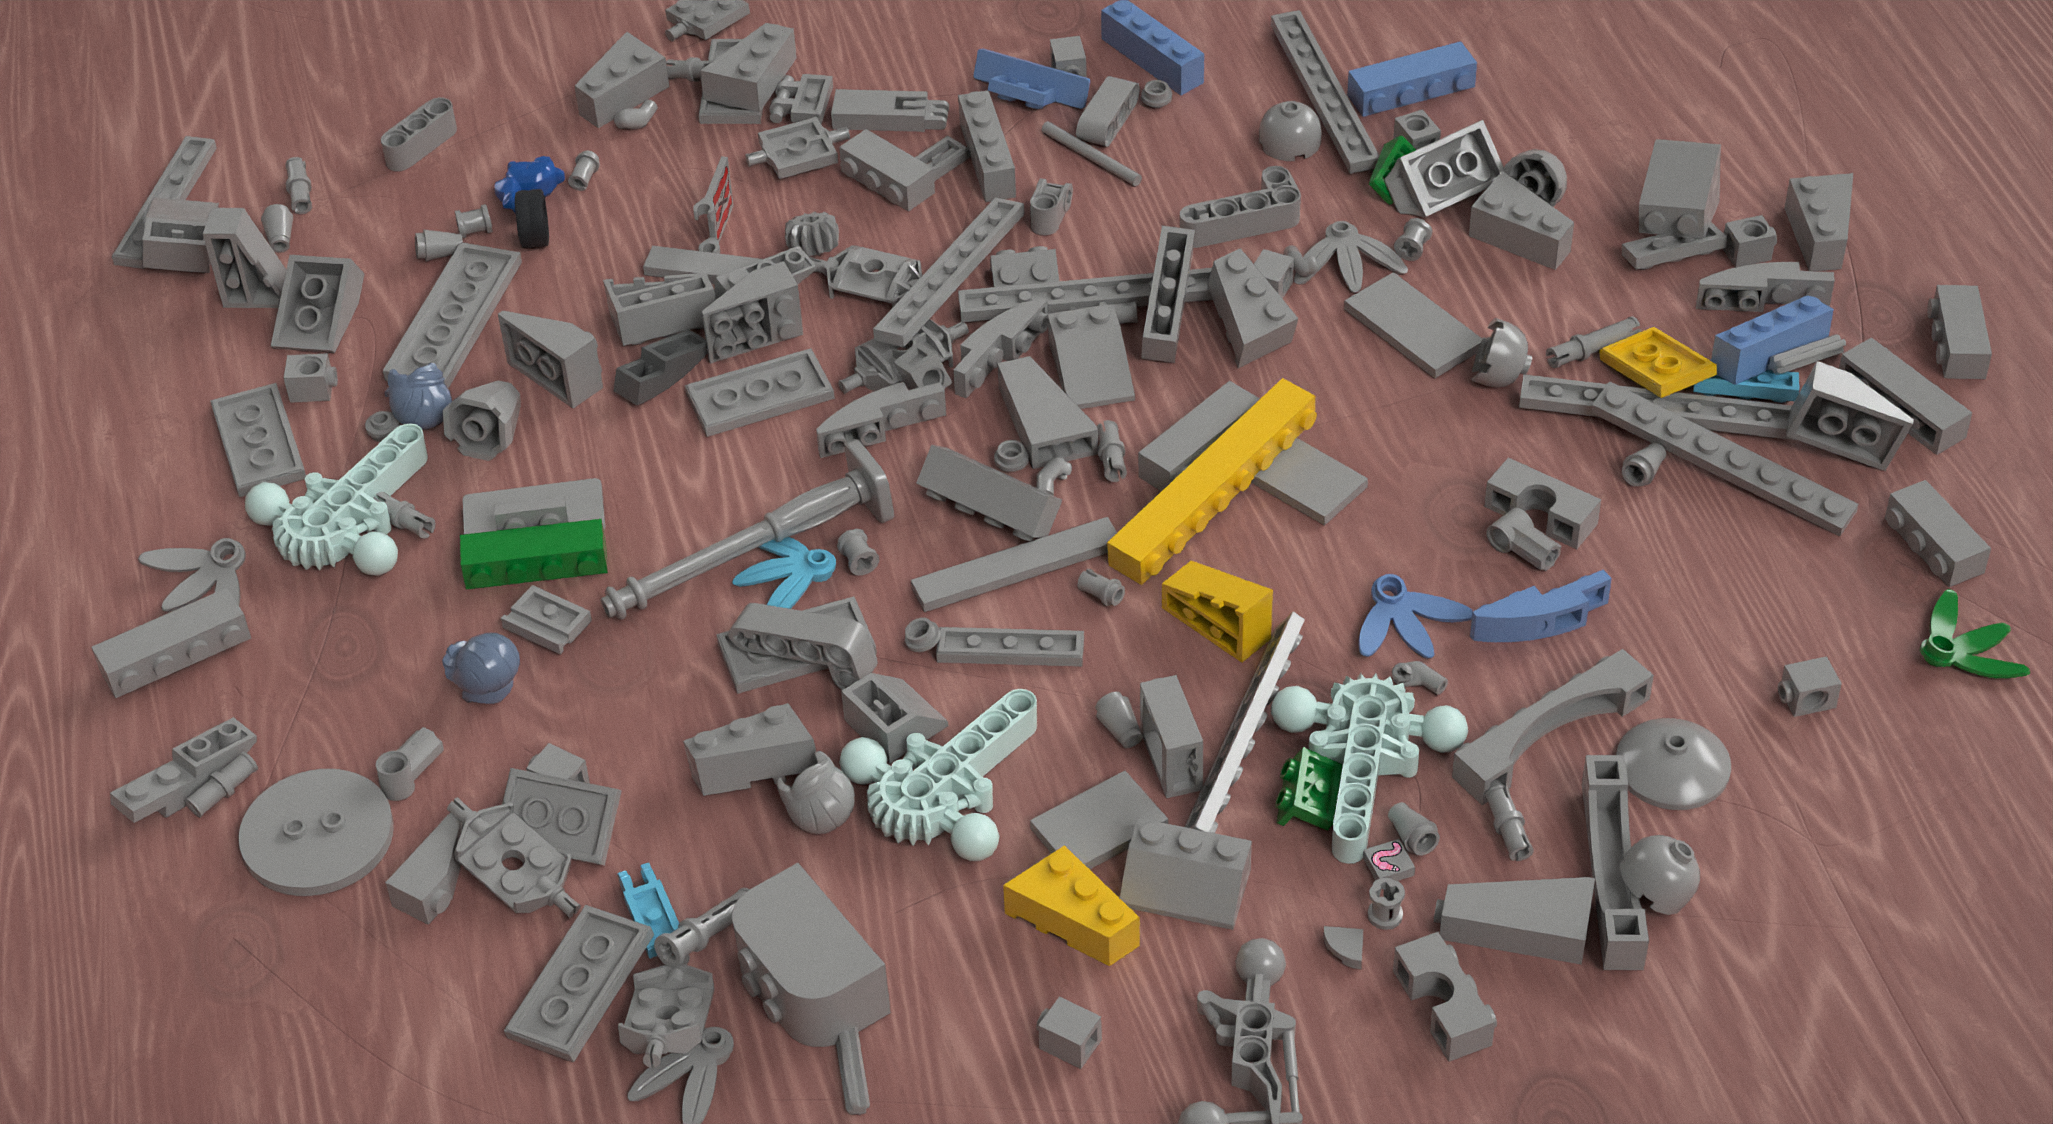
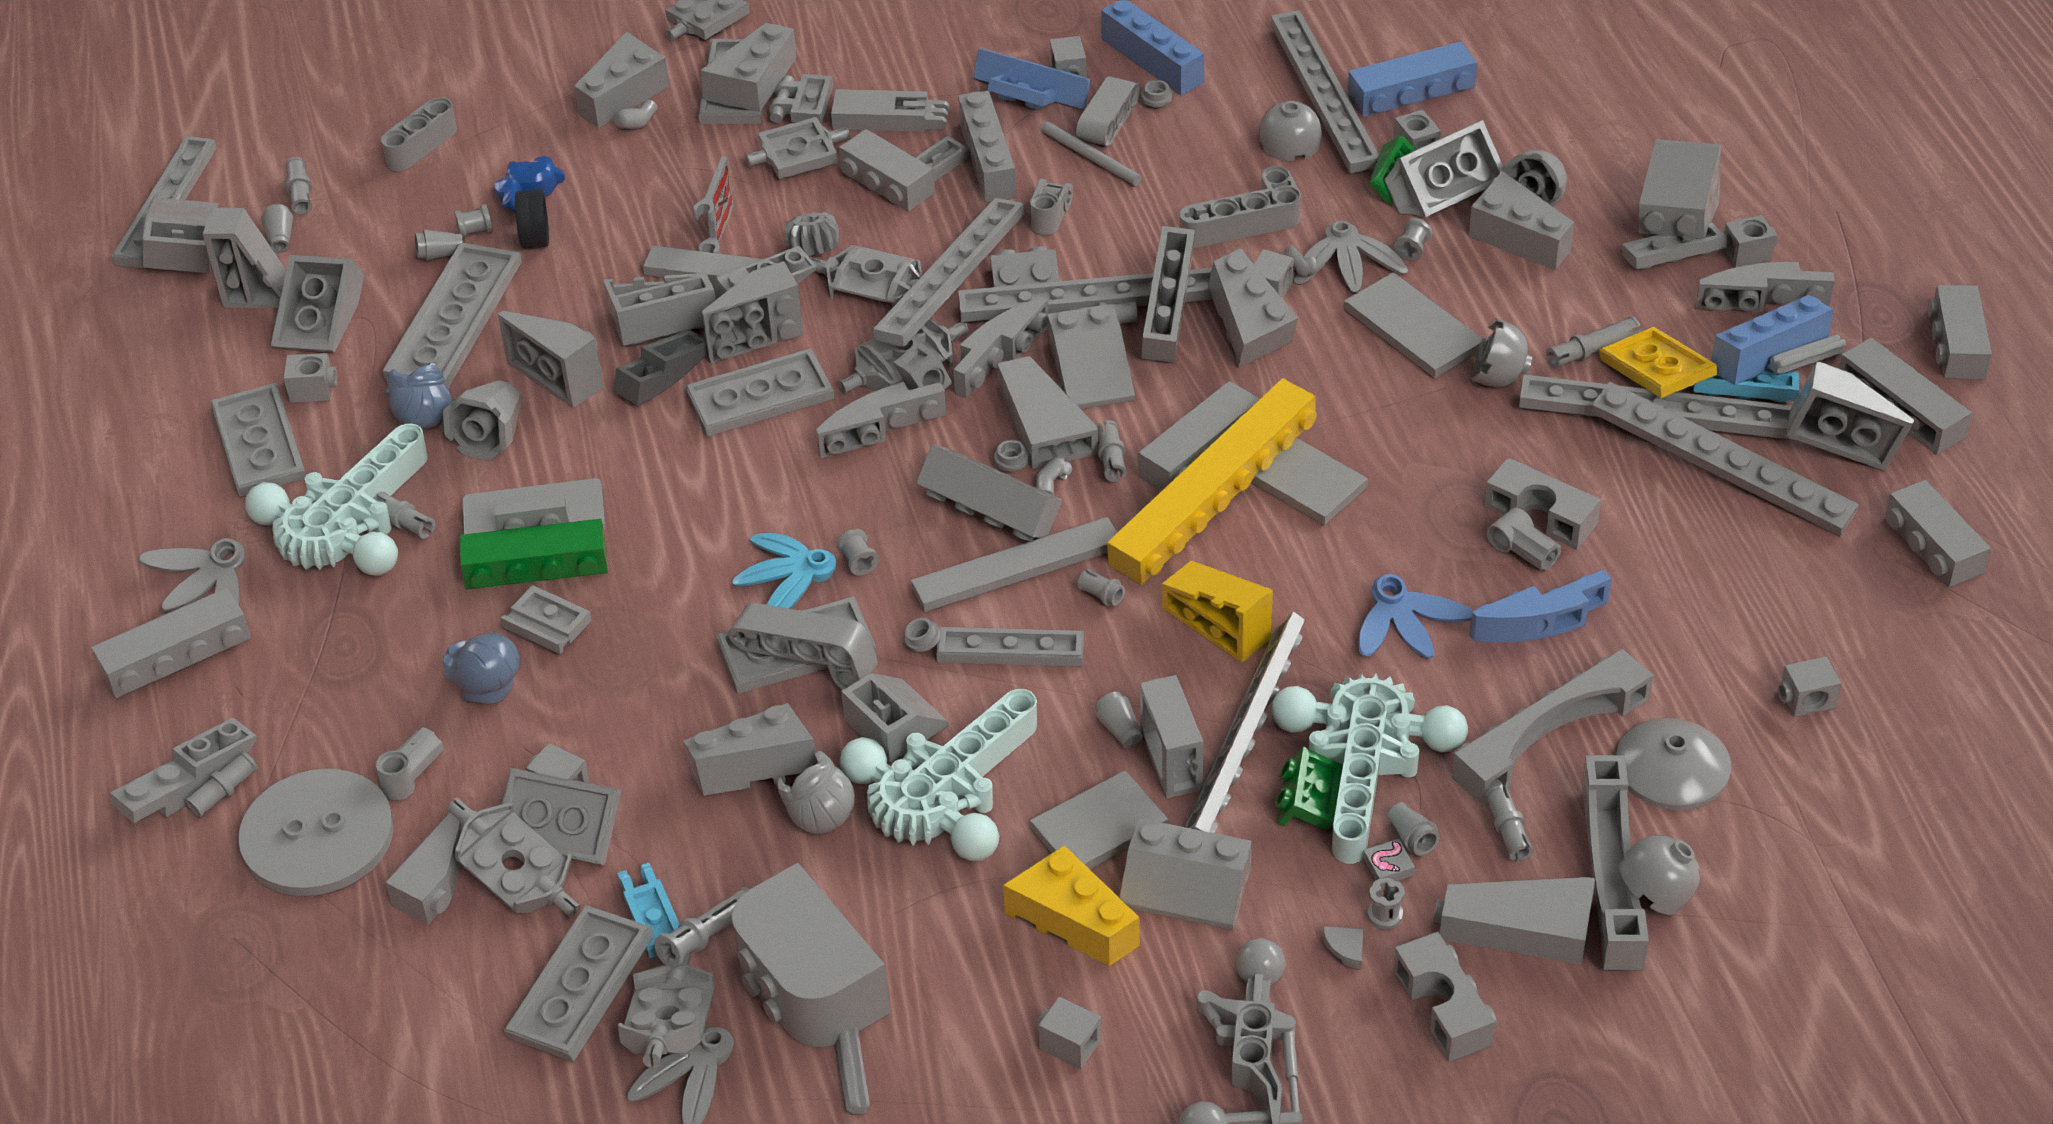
light grey plate [365,411,400,442] -> none
light grey pin [568,151,600,191] -> none
light grey piece [600,439,894,620] -> none
light grey pin [666,57,713,82] -> none
light grey arm [1392,661,1448,695] -> none
light grey cone [1622,443,1666,487] -> none
light grey wedge [1784,173,1853,271] -> none
green plant [1920,589,2031,678] -> none

